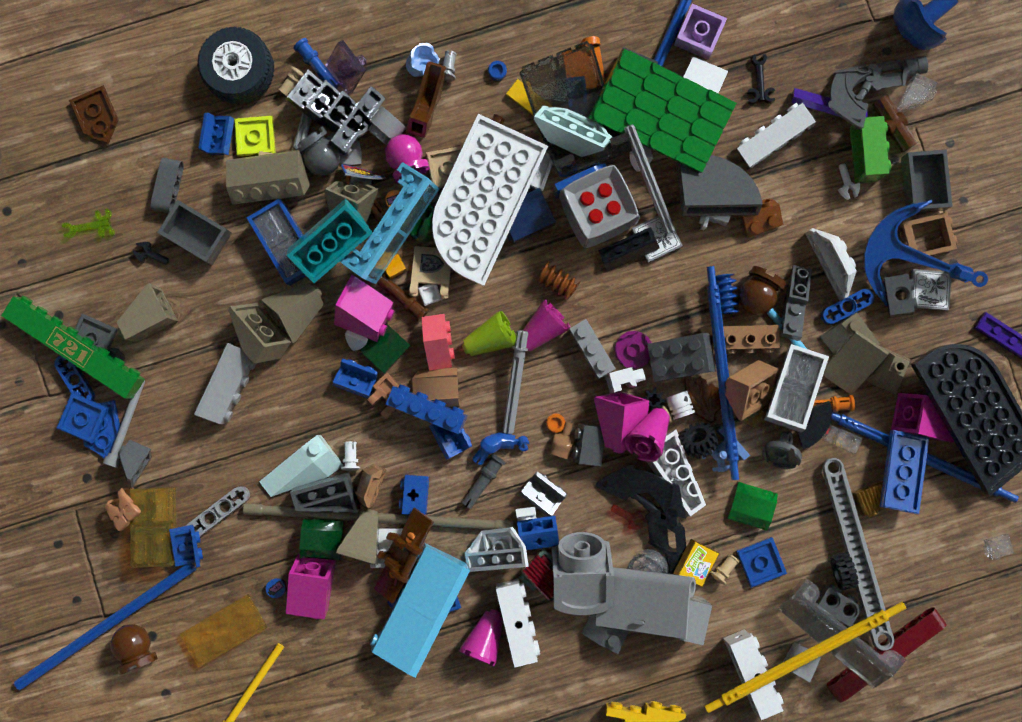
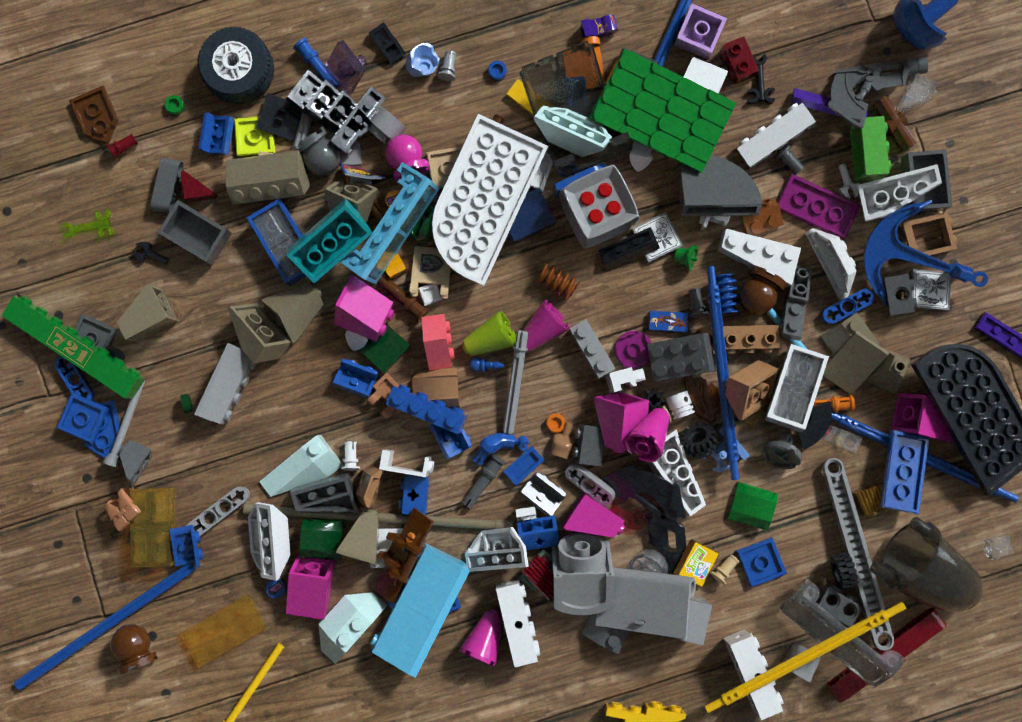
tan pin [278,66,304,96] -> none
reddish brown arch [407,61,446,138] -> none
light grey axle [624,125,675,234] -> none
none -> dark red pin [106,133,138,160]
none -> green tile [164,95,185,116]
none -> dark green tile [180,393,193,413]
none -> dark red slope [181,170,218,203]
none -> white wedge [248,502,290,581]
none -> black piece [256,93,302,141]
none -> light aqua wedge [319,592,387,664]
none -> black slope [368,22,406,64]
none -> white panel [379,449,434,477]
none -> blue bar [469,357,504,372]
none -> blue tile [503,446,544,485]
none -> dark pink slope [562,493,625,538]
none -> light grey beam [565,462,615,506]
none -> dark purple leg [580,15,618,39]
none -> tile [649,311,688,333]
none -> green piece [674,245,699,272]
none -> dark grey pin [688,288,708,318]
none -> white wedge [718,229,801,288]
none -> dark red brick [719,36,759,84]
none -> dark grey pin [775,145,804,175]
none -> magenta tile [778,174,861,240]
none -> white wedge [858,164,942,222]
none -> clear smoke windscreen [870,517,983,612]

